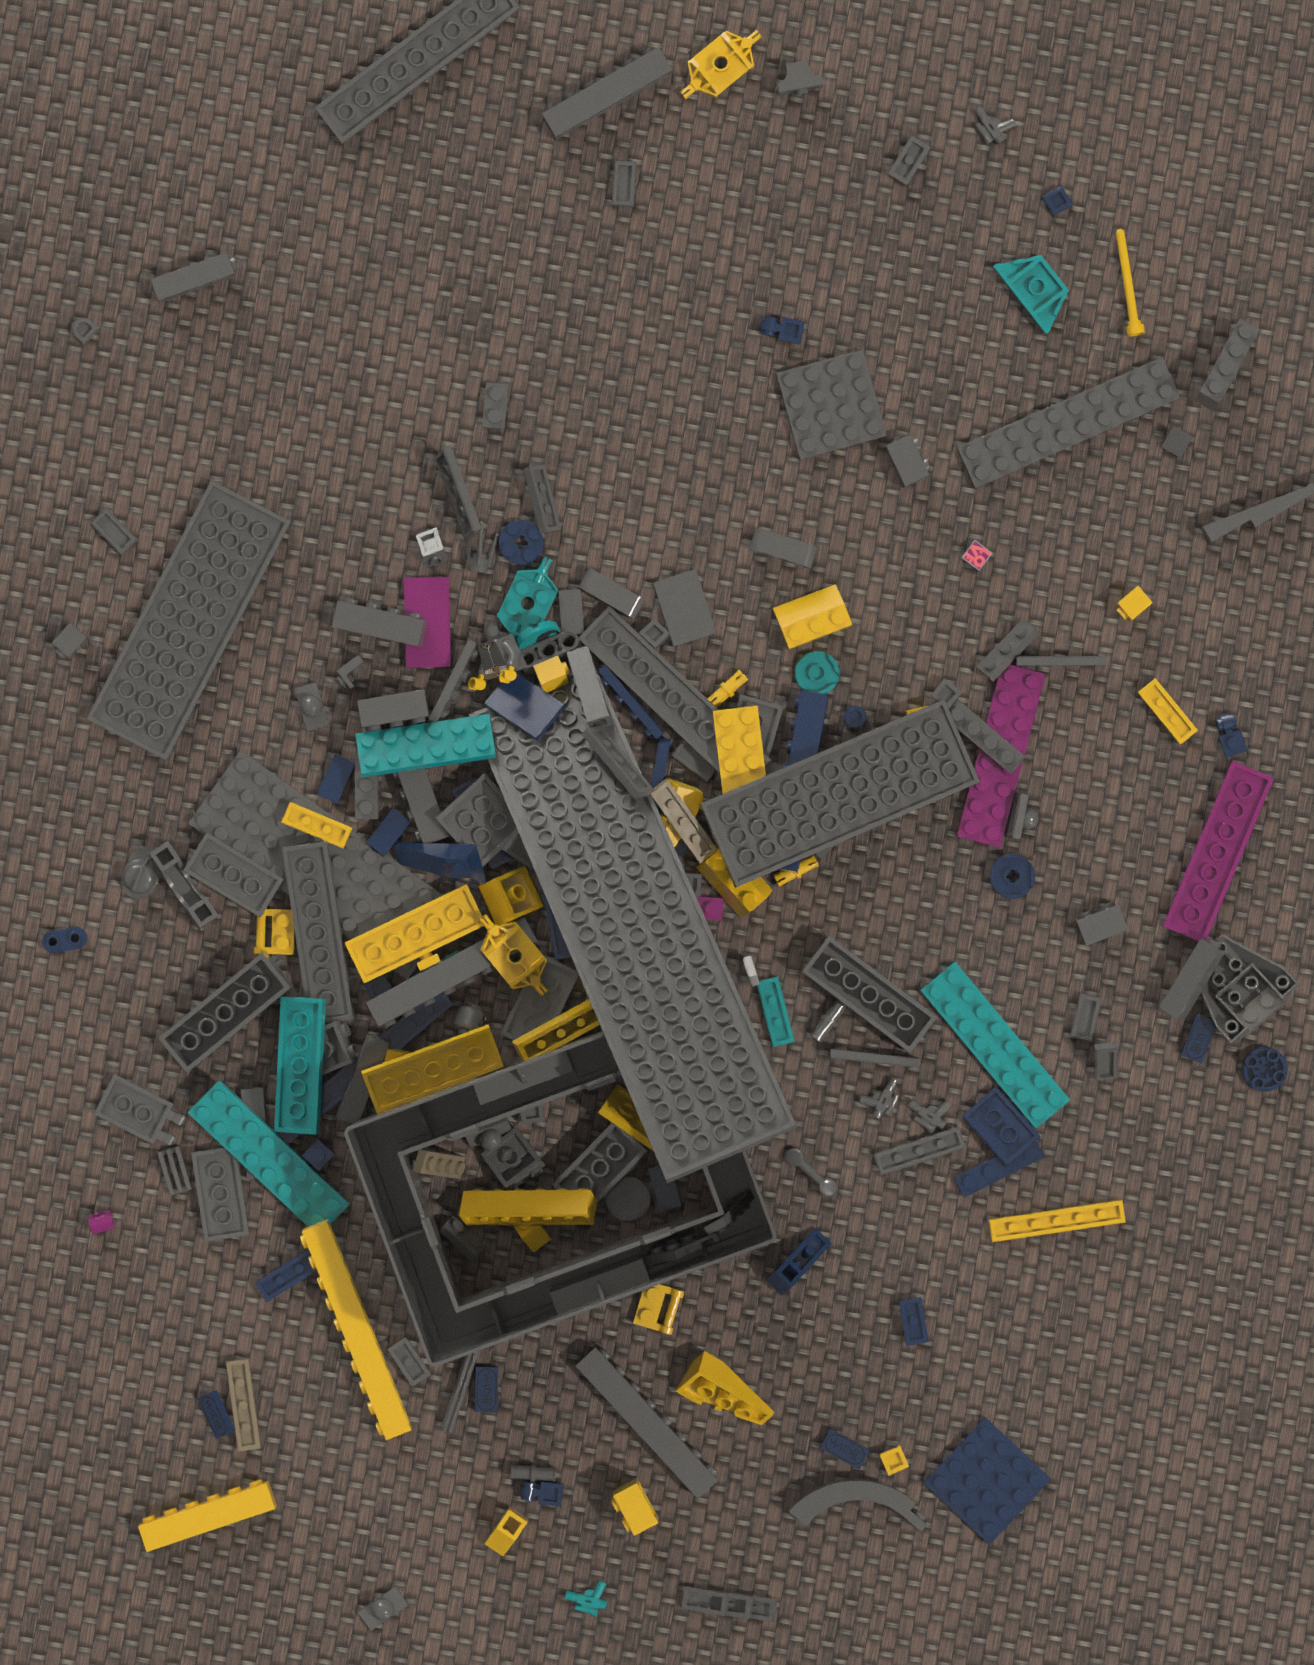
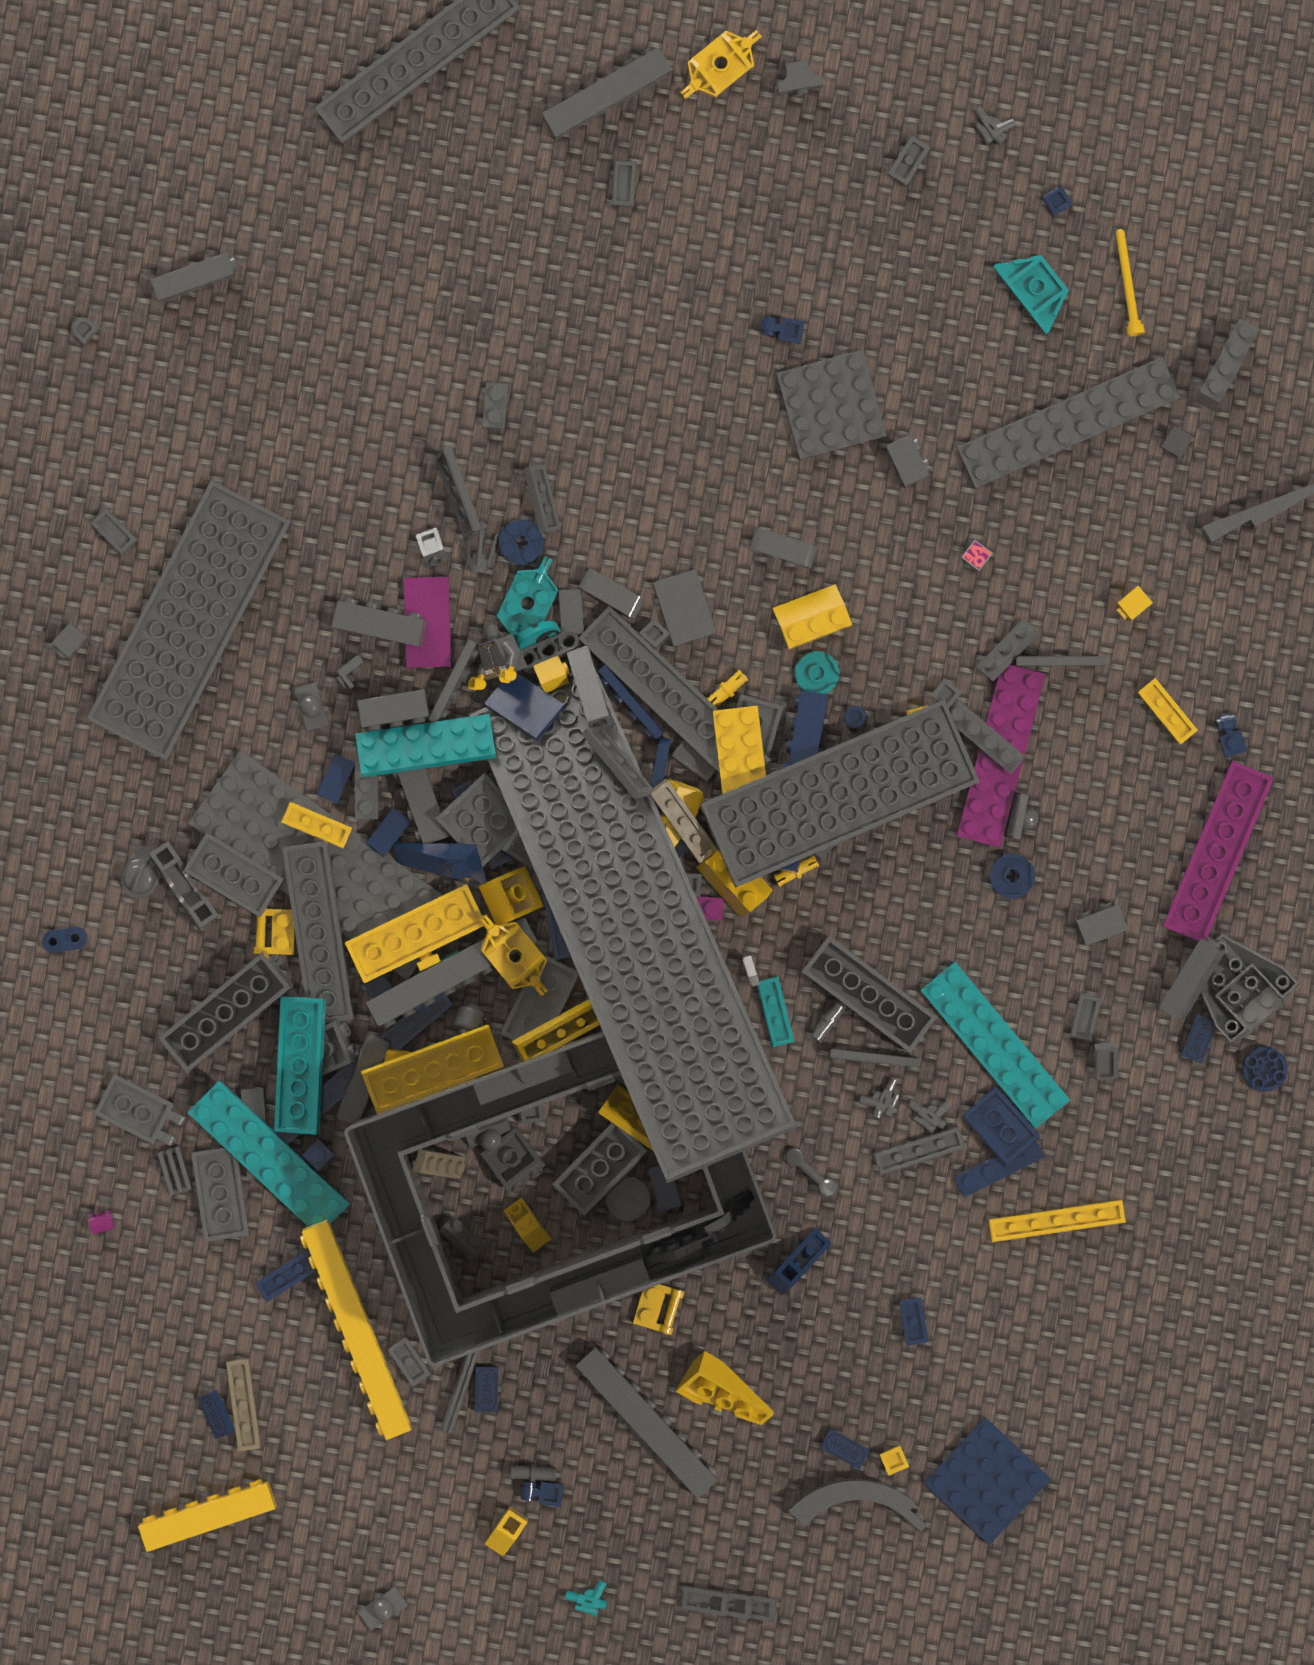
yellow brick [459,1188,597,1225] -> none
yellow brick [611,1478,658,1536] -> none

